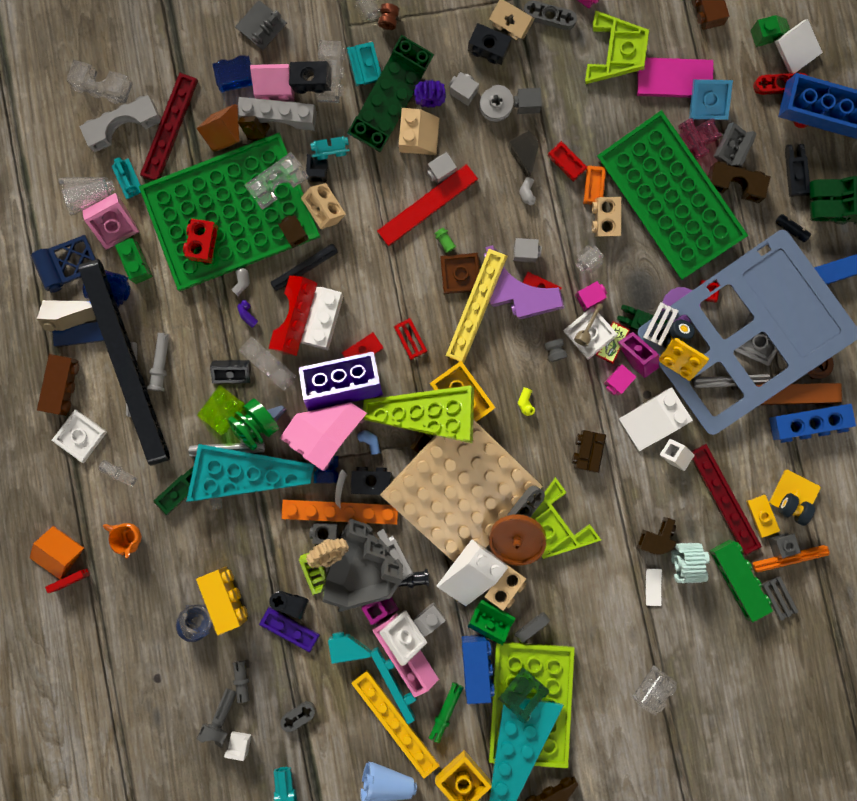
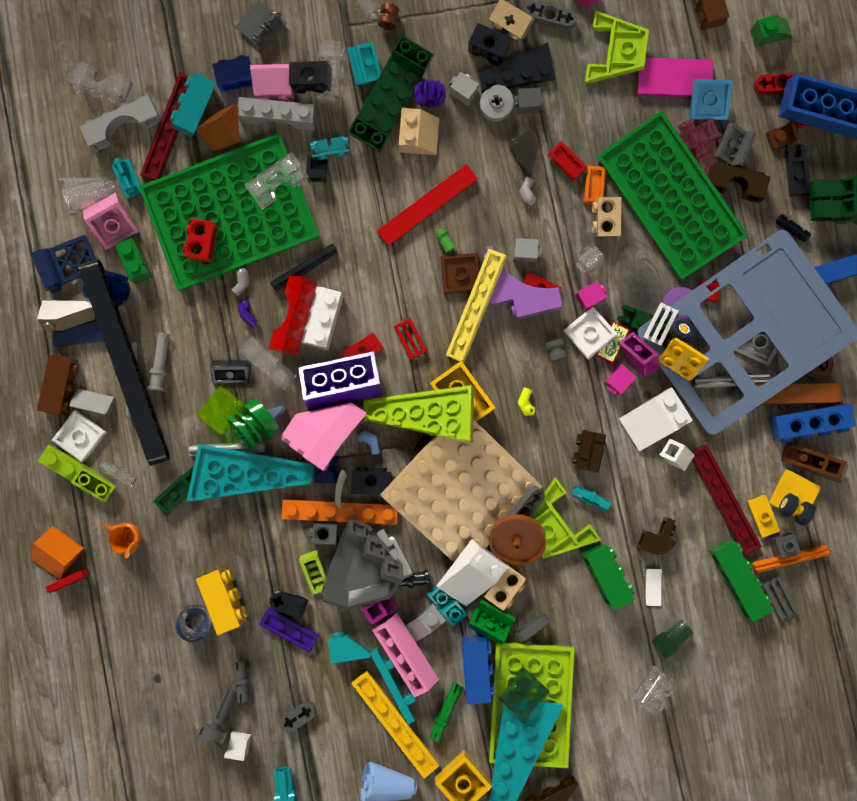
dark brown bracket [238,116,270,140] -> none
dark brown brick [278,215,309,248] -> none
tan brick [301,183,346,229] -> none
tan gear [306,538,349,568] -> none
white tile [379,610,427,666] -> none
light grey brick [427,152,457,185] -> none
dark tan hinge [574,303,603,347] -> none
light aqua brick [671,543,710,583] -> none
white tile [774,19,822,73] -> none
none -> lime slope [38,444,116,503]
none -> light grey slope [69,388,115,416]
none -> teal brick [170,72,216,137]
none -> teal slope [427,585,468,627]
none -> black wing [478,42,555,93]
none -> teal pin [571,485,611,512]
none -> green brick [580,543,635,611]
none -> clear green piece [652,620,694,659]
none -> reddish brown bracket [766,121,799,151]
none -> reddish brown slope [781,443,848,484]

